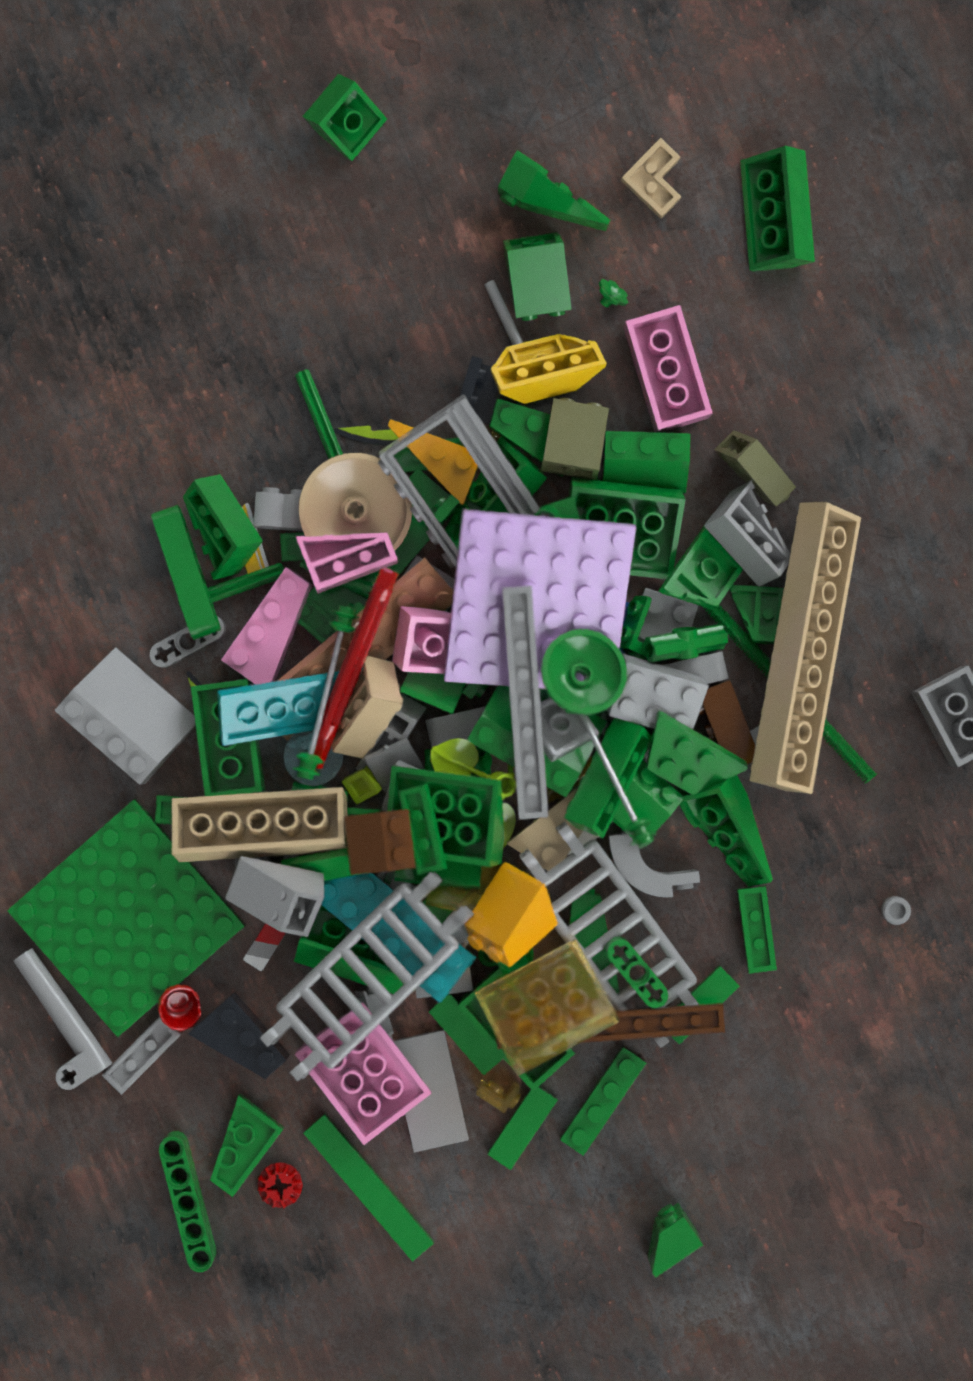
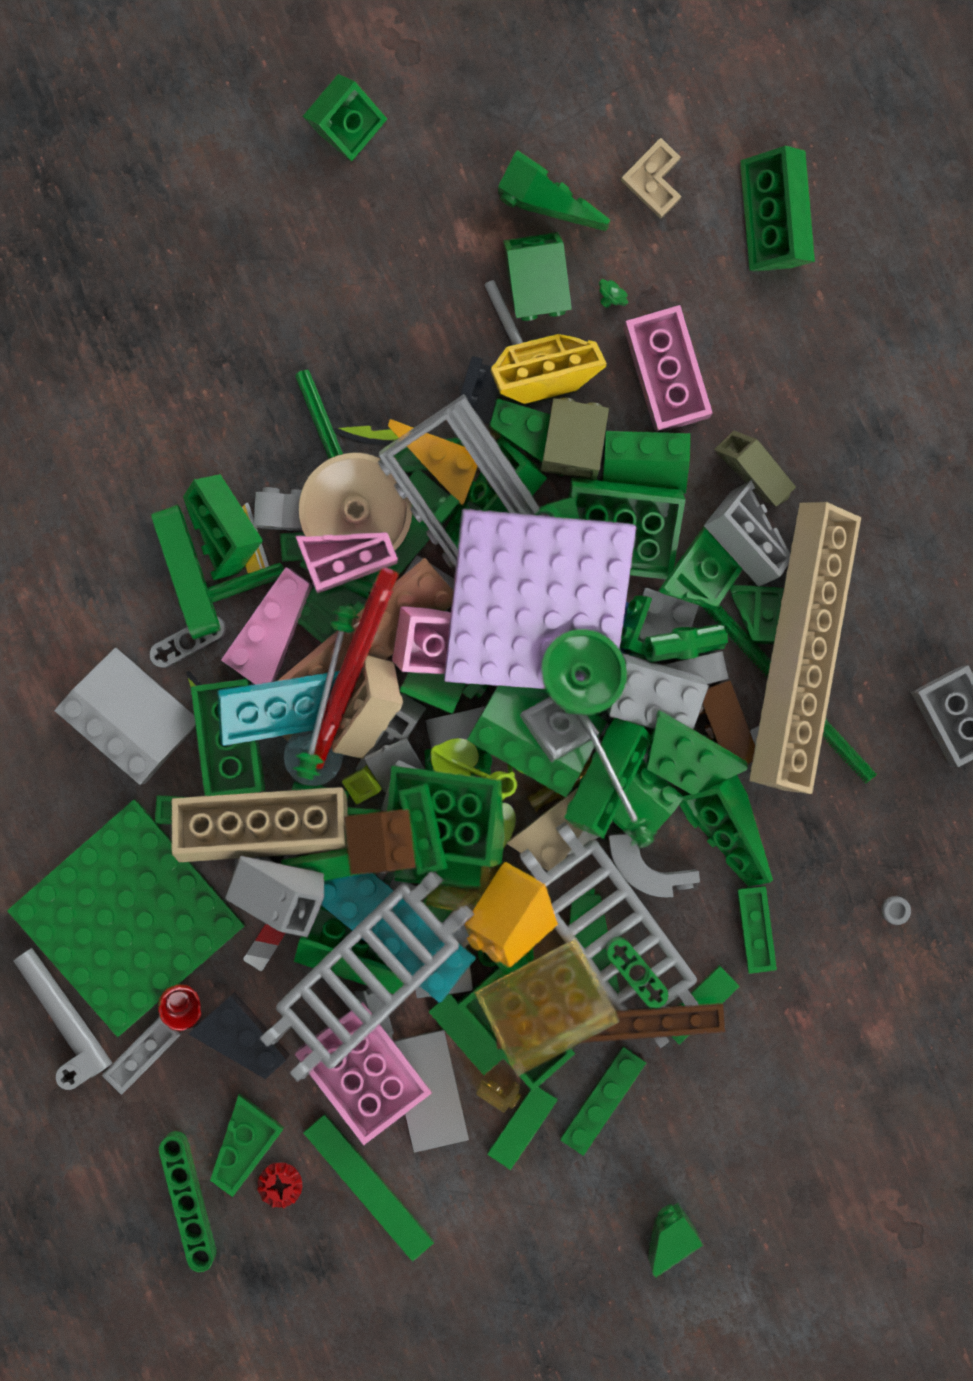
light grey plate [502,585,548,819] -> none

